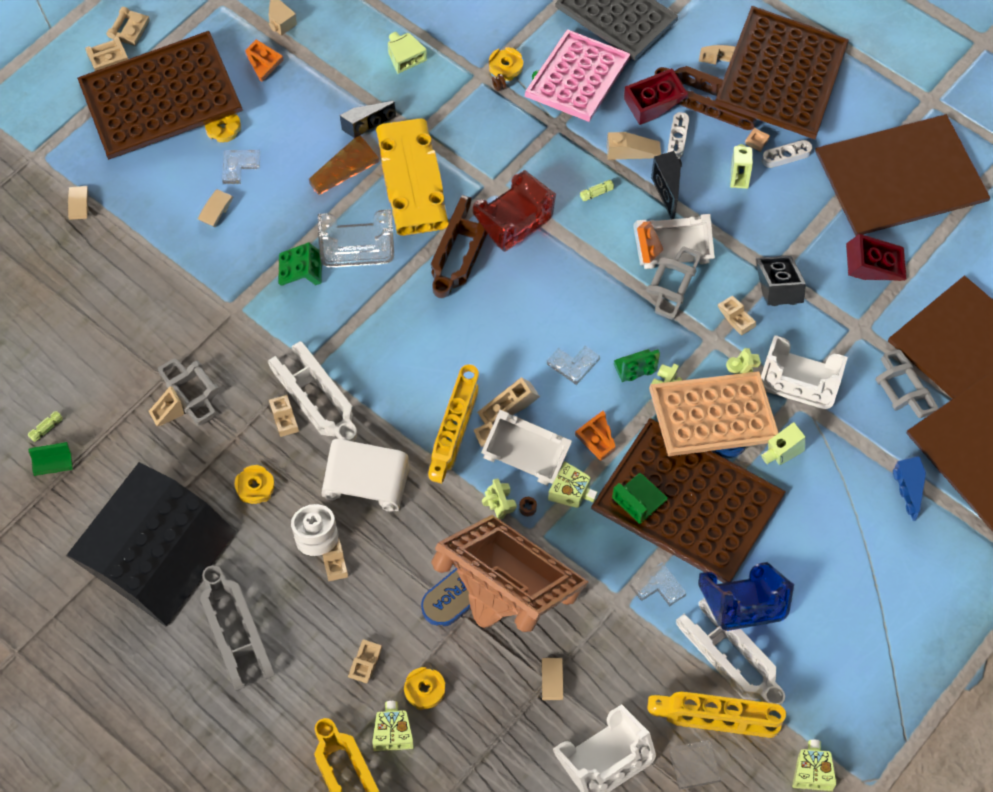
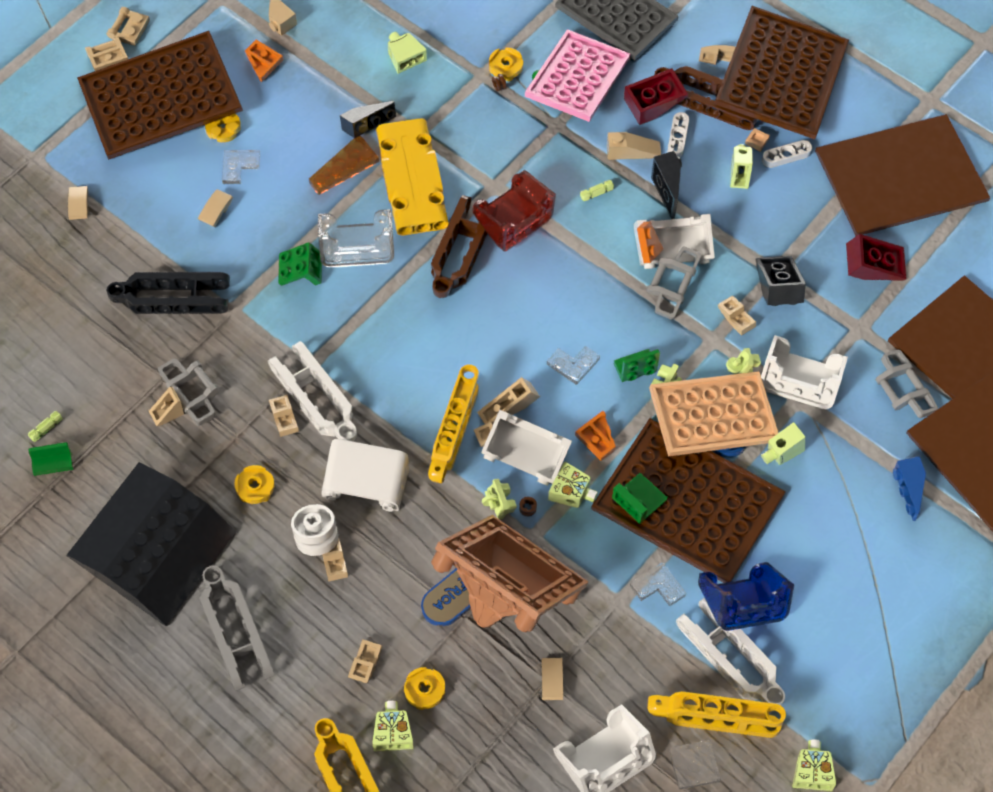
none -> black piece [106,272,230,314]

